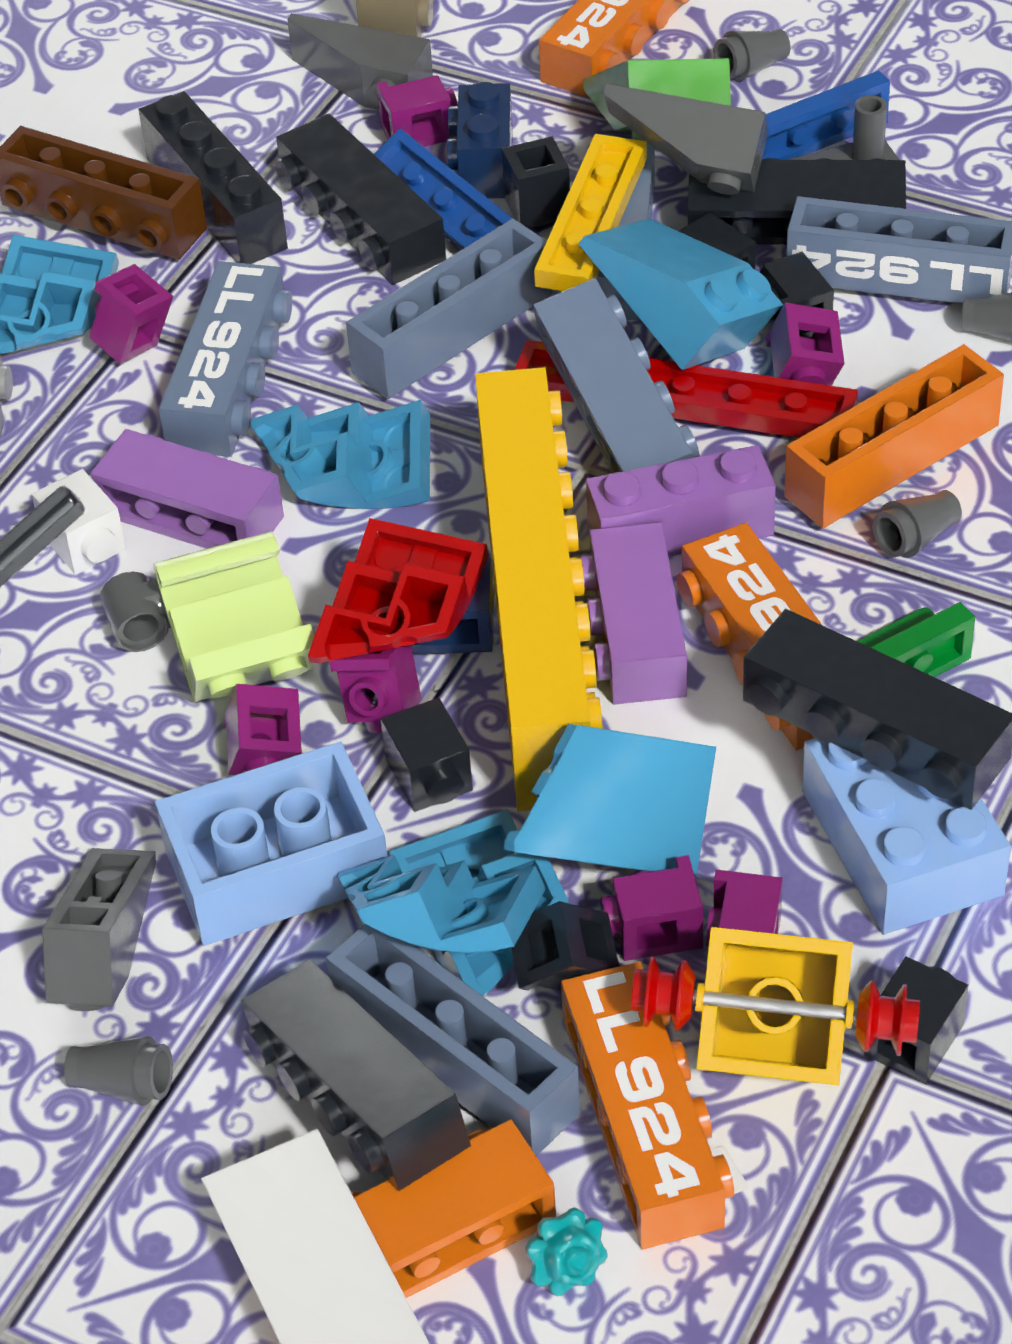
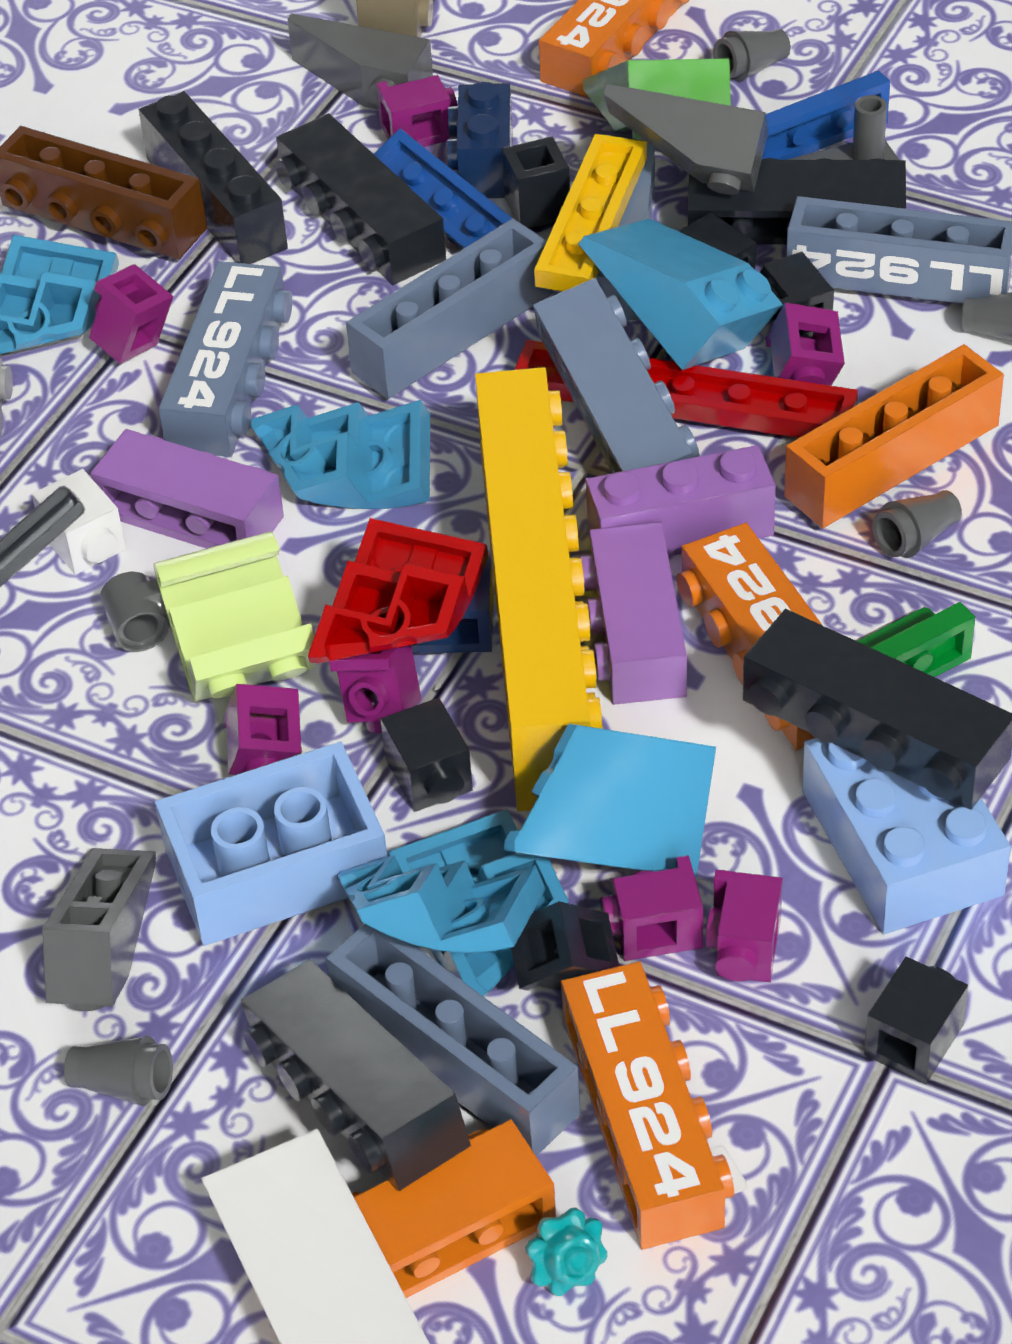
yellow brick [631,927,920,1085] -> none

